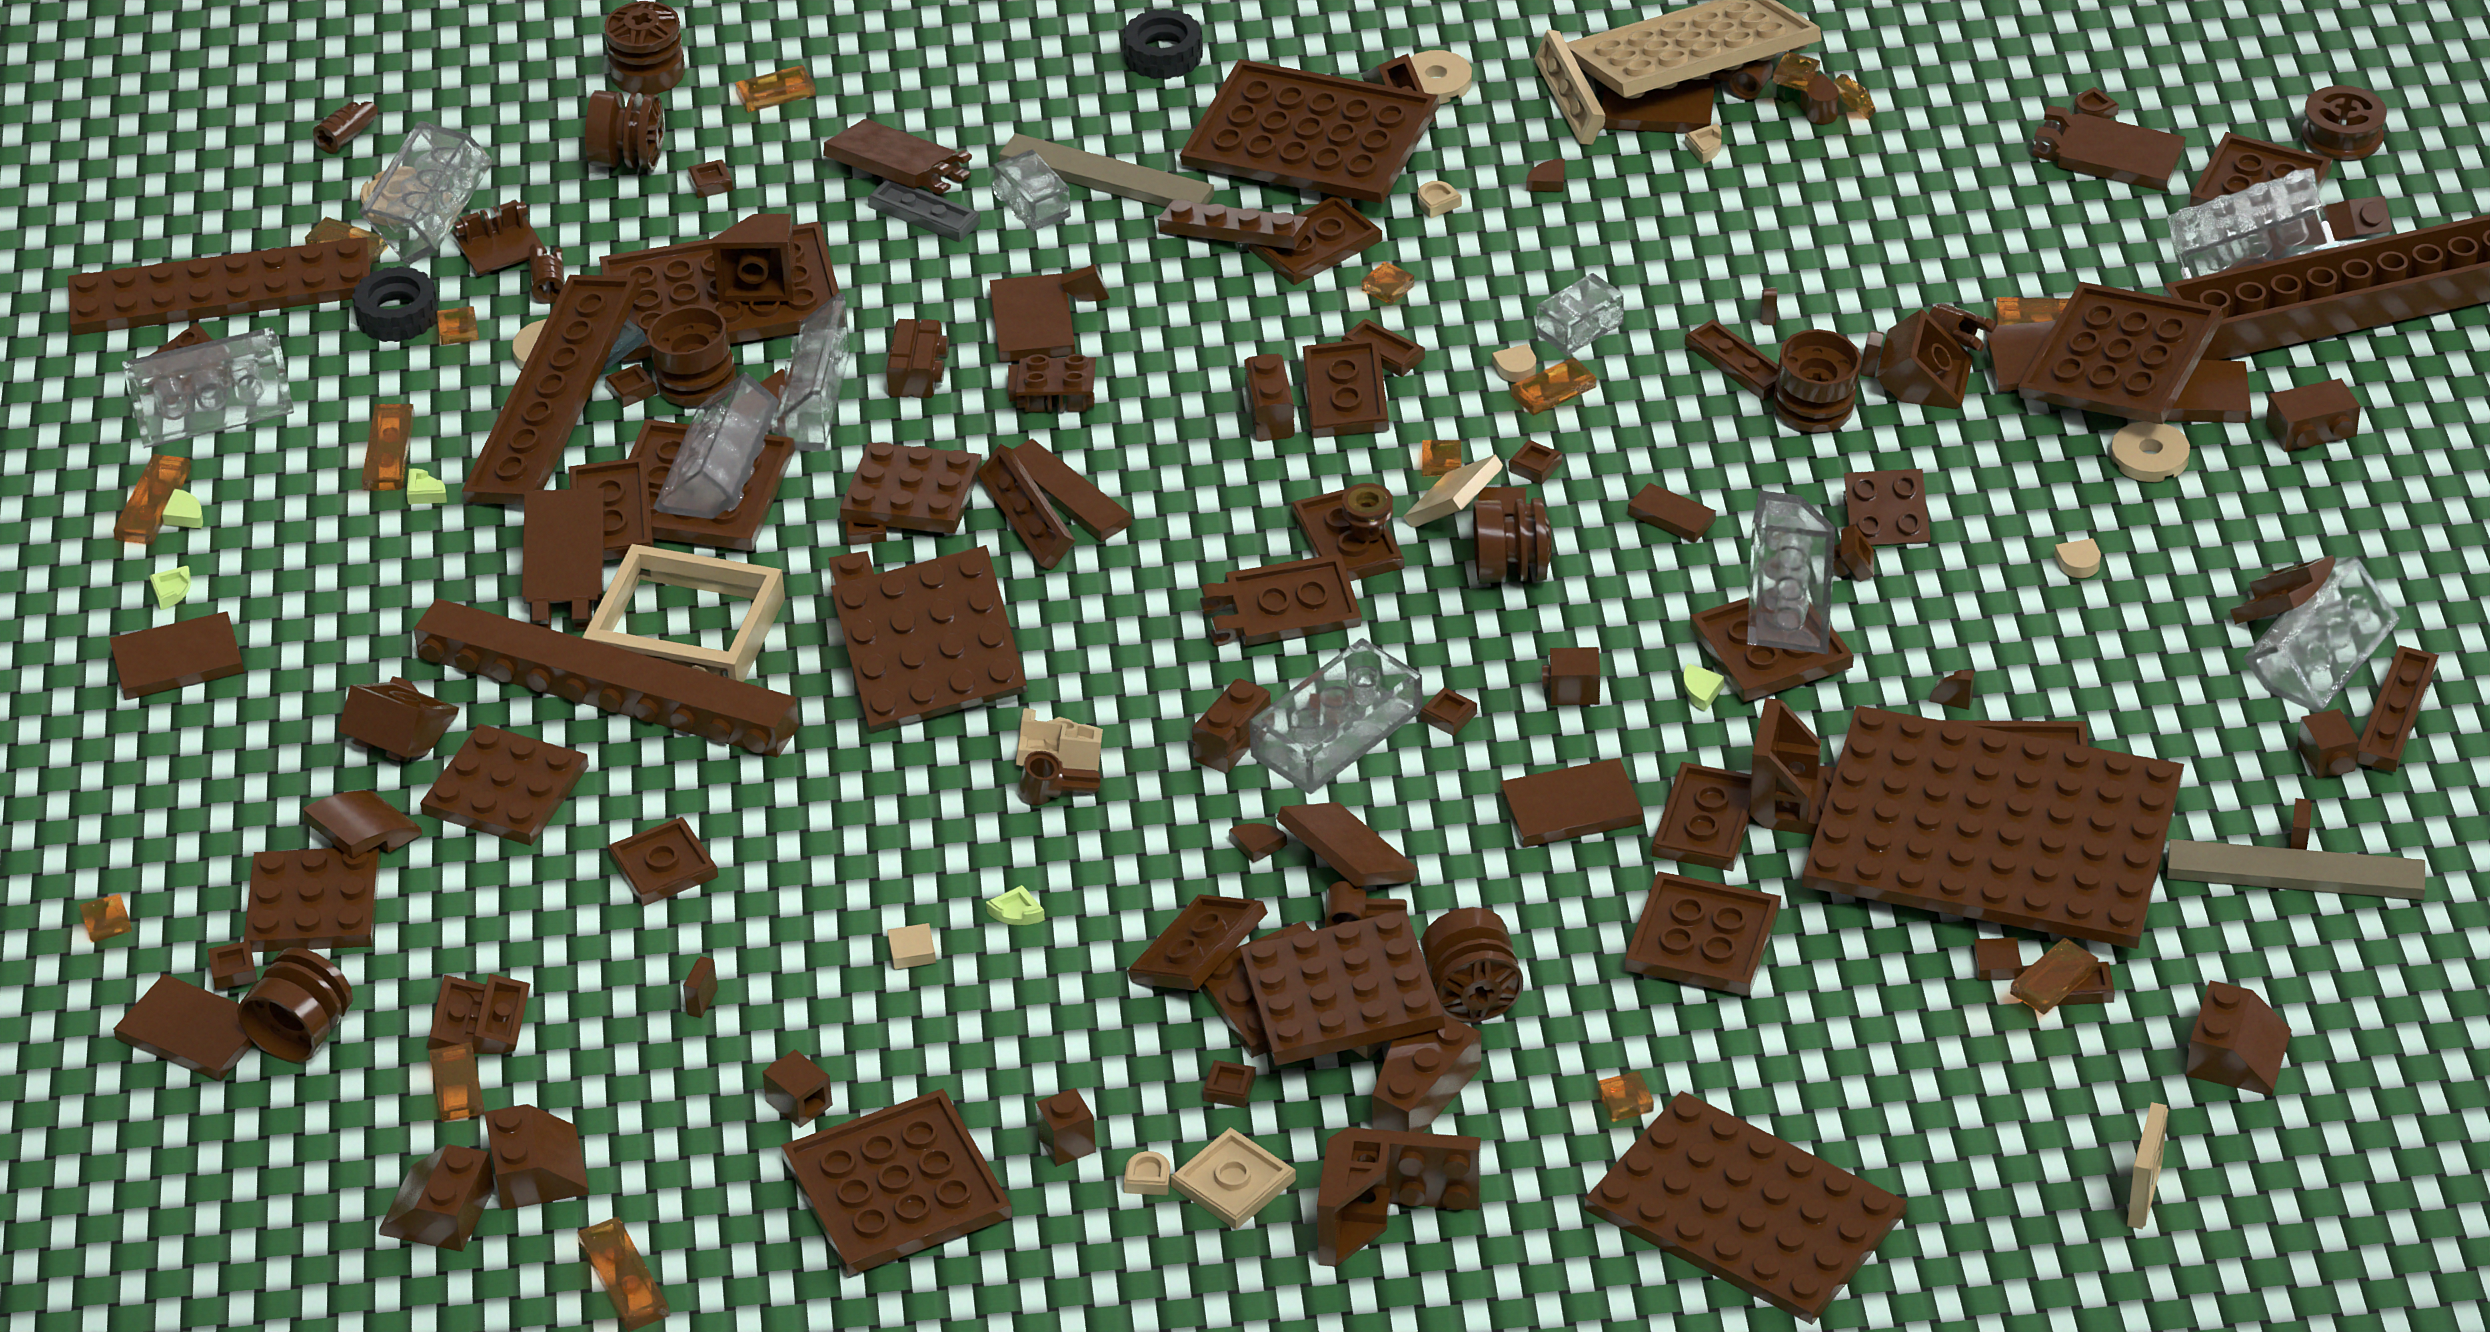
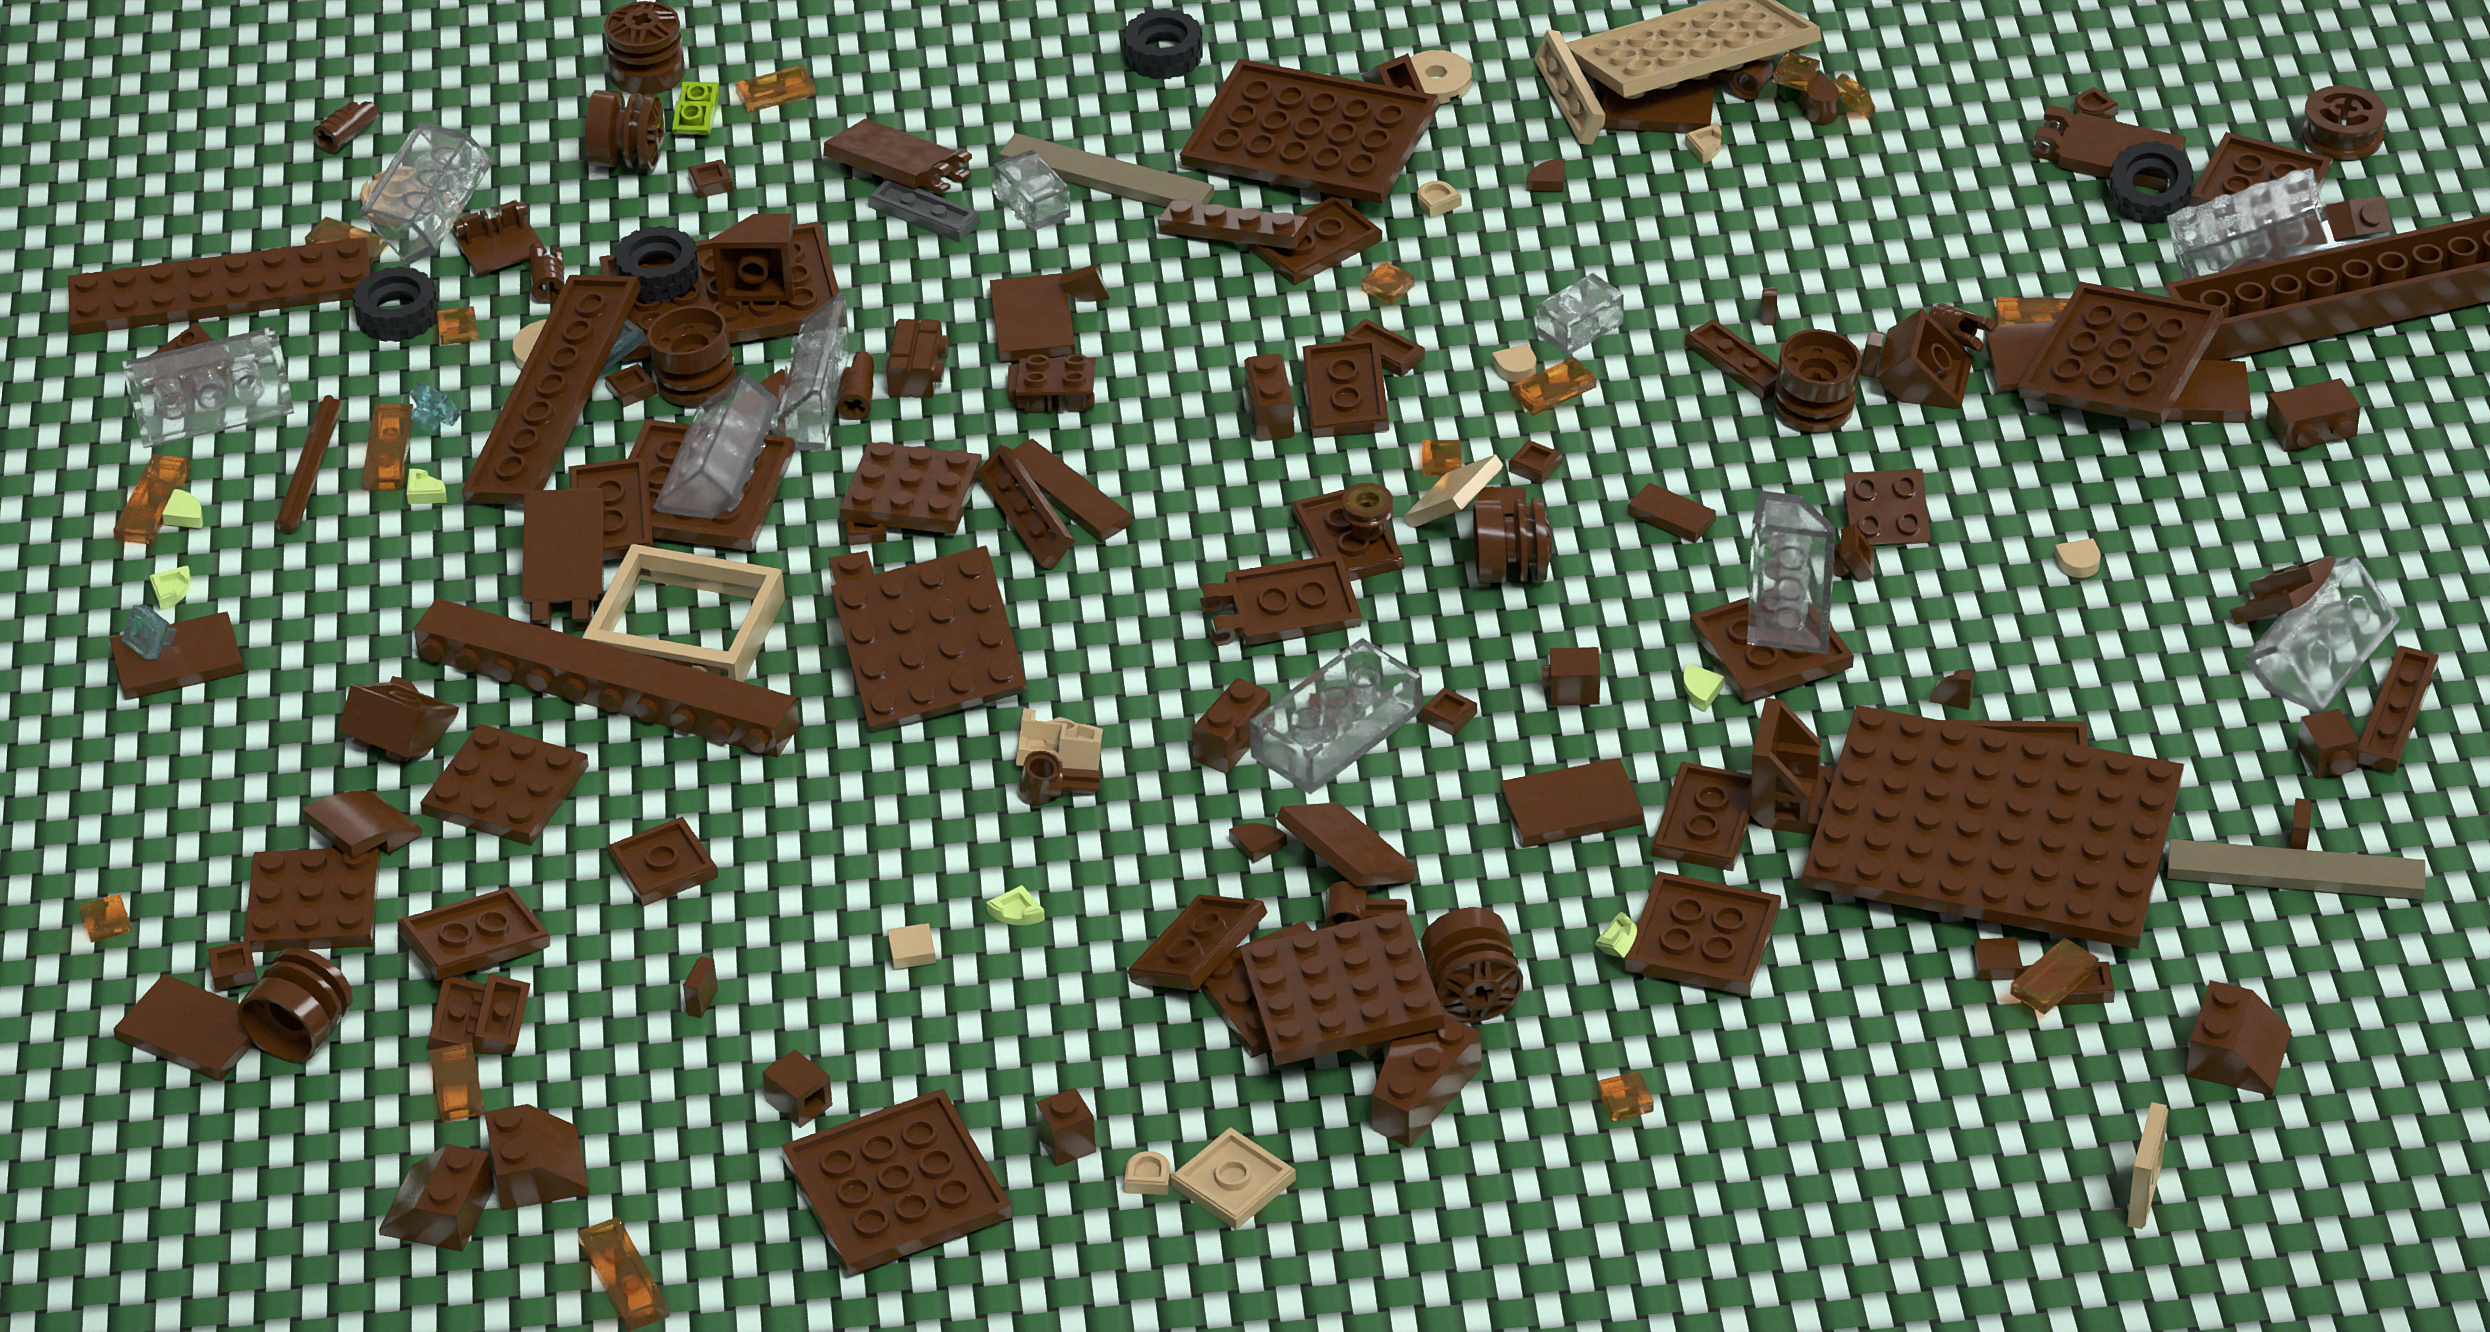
reddish brown tile [1203,1060,1256,1108] -> none
reddish brown bracket [1317,1127,1481,1267] -> none
reddish brown plate [1585,1090,1907,1325] -> none
tan tile [2111,421,2190,483] -> none
none -> clear light blue tile [122,604,177,659]
none -> reddish brown axle [276,395,342,534]
none -> reddish brown tile [397,886,551,981]
none -> clear light blue tile [410,382,461,435]
none -> black tyre [614,226,699,301]
none -> lime slope [672,82,720,135]
none -> reddish brown hinge [837,352,875,420]
none -> yellowish green tile [1596,912,1637,958]
none -> black tyre [2109,141,2193,224]

